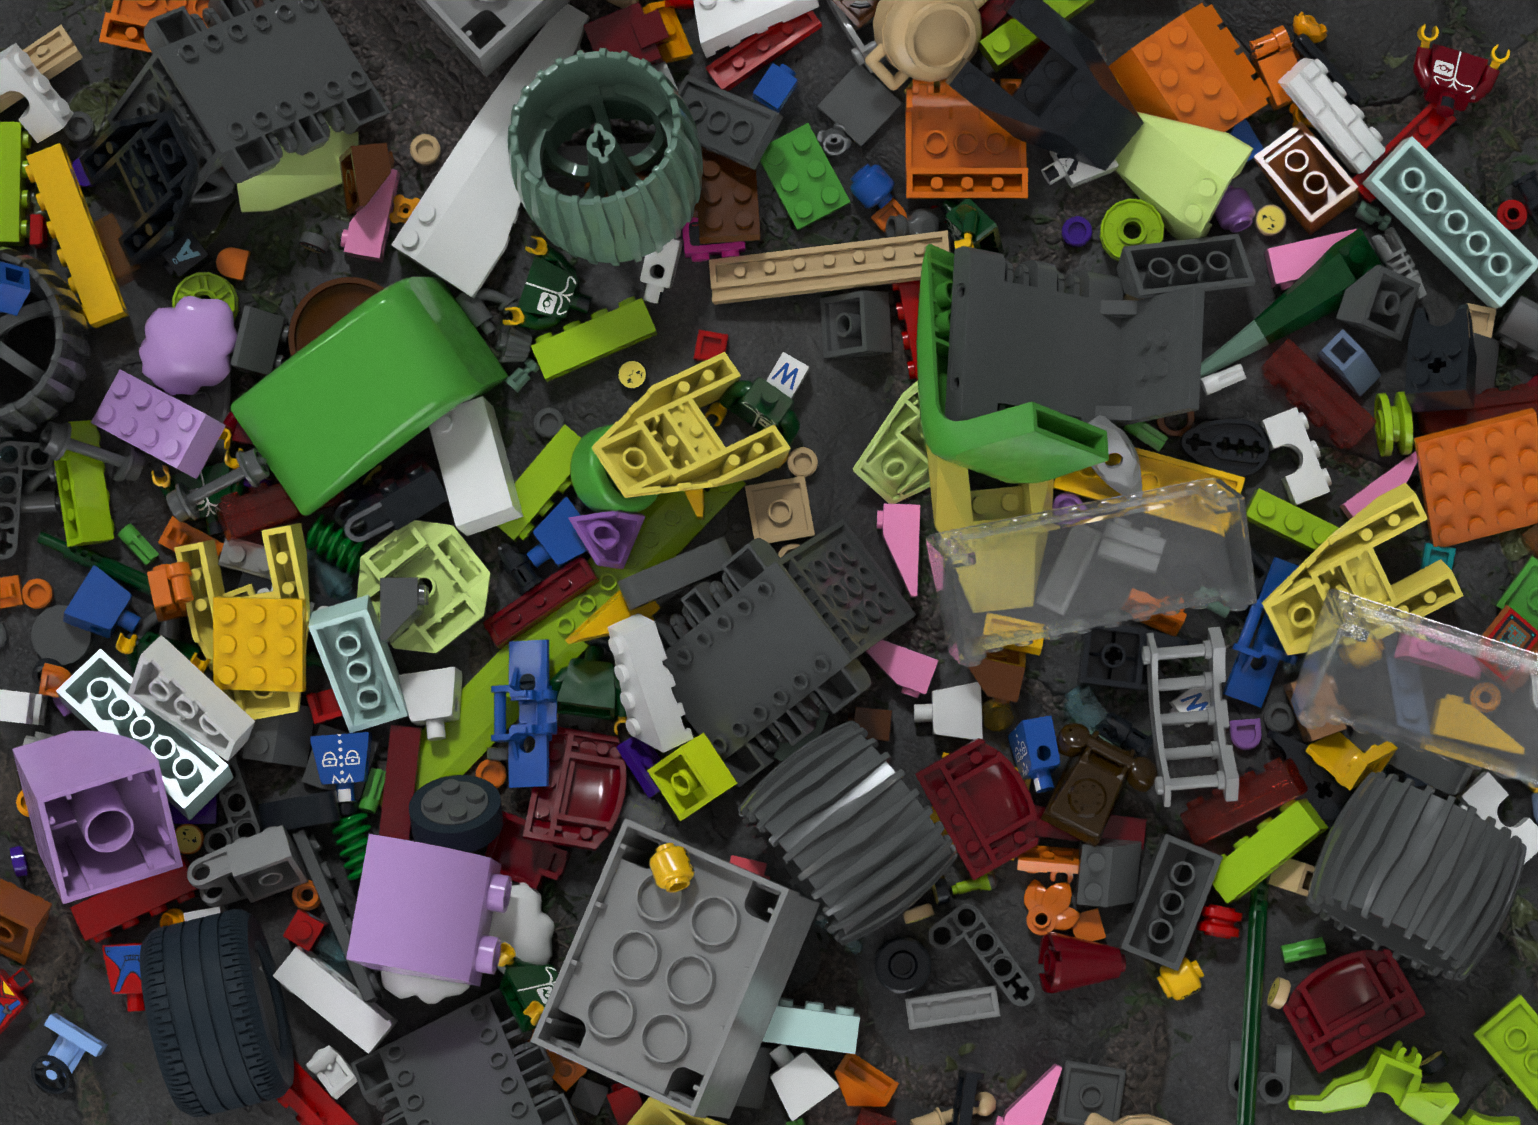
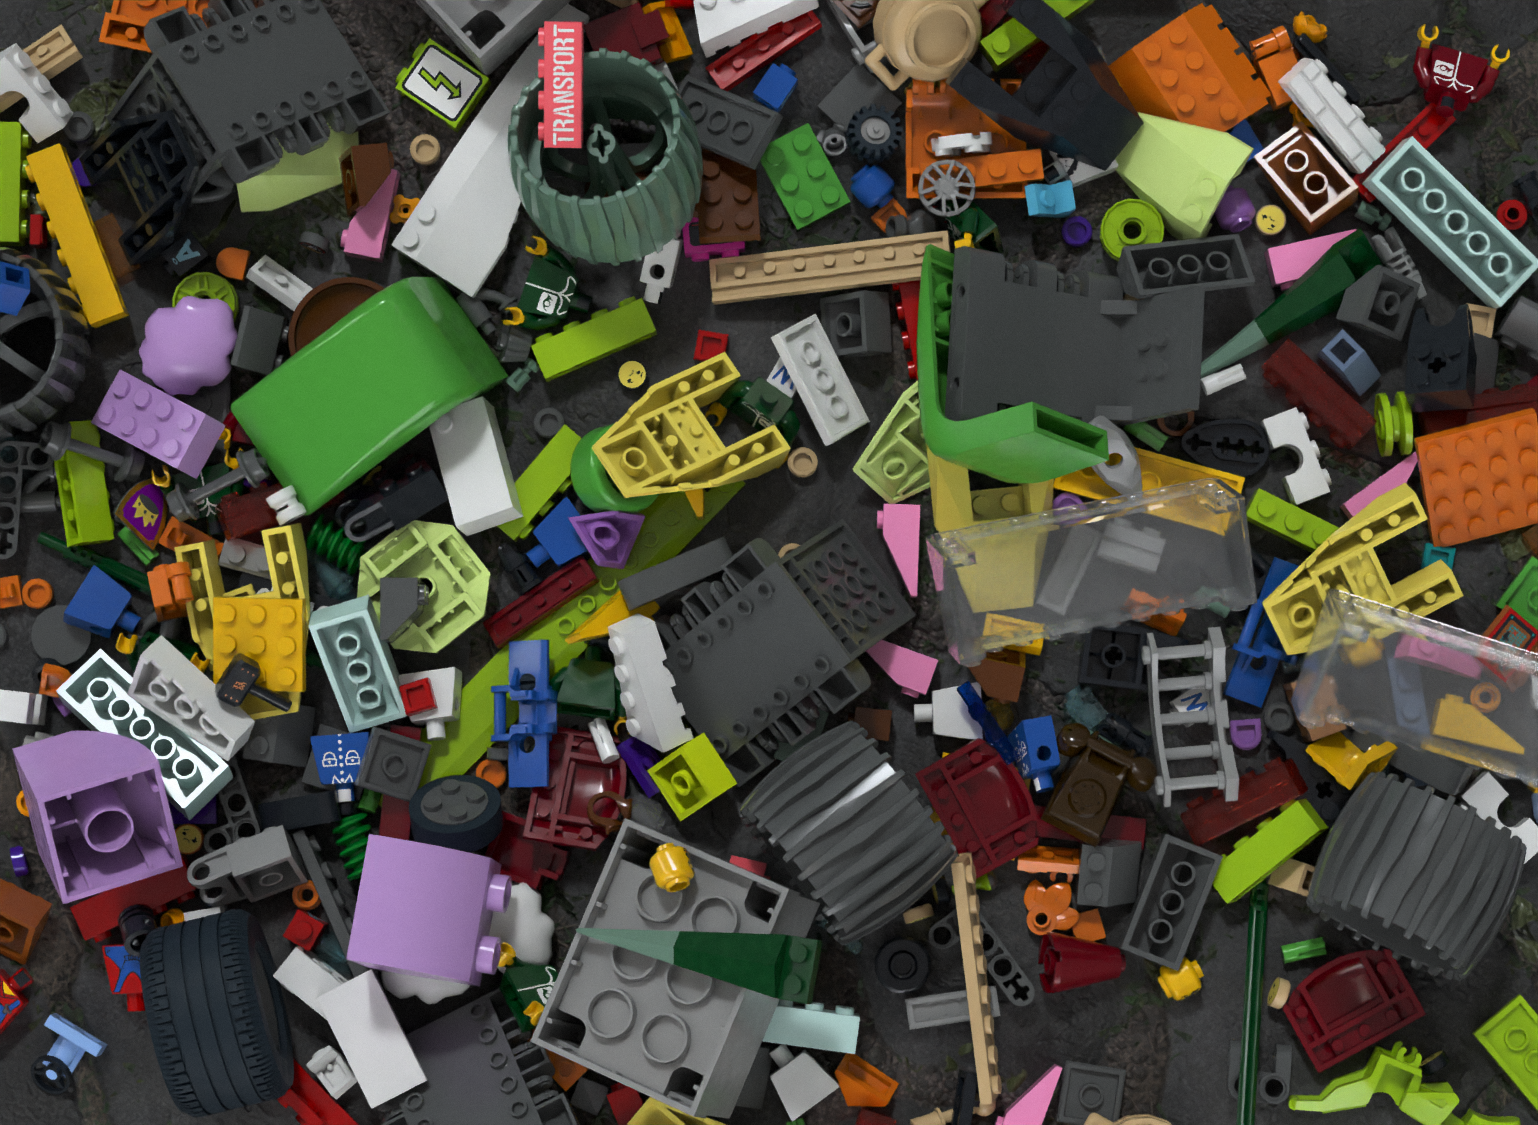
red panel [306,689,343,724] -> none
tan plate [745,476,815,544] -> none
red wheel [1196,904,1243,939] -> none
none -> shield [113,478,167,551]
none -> black piece [118,904,158,956]
none -> black piece [215,653,292,712]
none -> white plate [246,255,313,311]
none -> white wheel [266,485,307,526]
none -> white tile [316,969,428,1109]
none -> dark grey tile [354,726,432,802]
none -> panel [395,38,491,133]
none -> red tile [399,677,438,717]
none -> coral brick [538,21,584,148]
none -> dark green plate [575,928,822,1004]
none -> reddish brown piece [587,791,633,835]
none -> white piece [588,718,619,764]
none -> white tile [771,314,870,446]
none -> black wheel [845,104,903,164]
none -> light grey wheel [918,159,976,217]
none -> orange plate [919,149,1044,195]
none -> white plate [931,132,992,157]
none -> tan plate [951,853,1002,1105]
none -> clear blue piece [957,681,1019,765]
none -> medium azure slope [1024,180,1076,218]

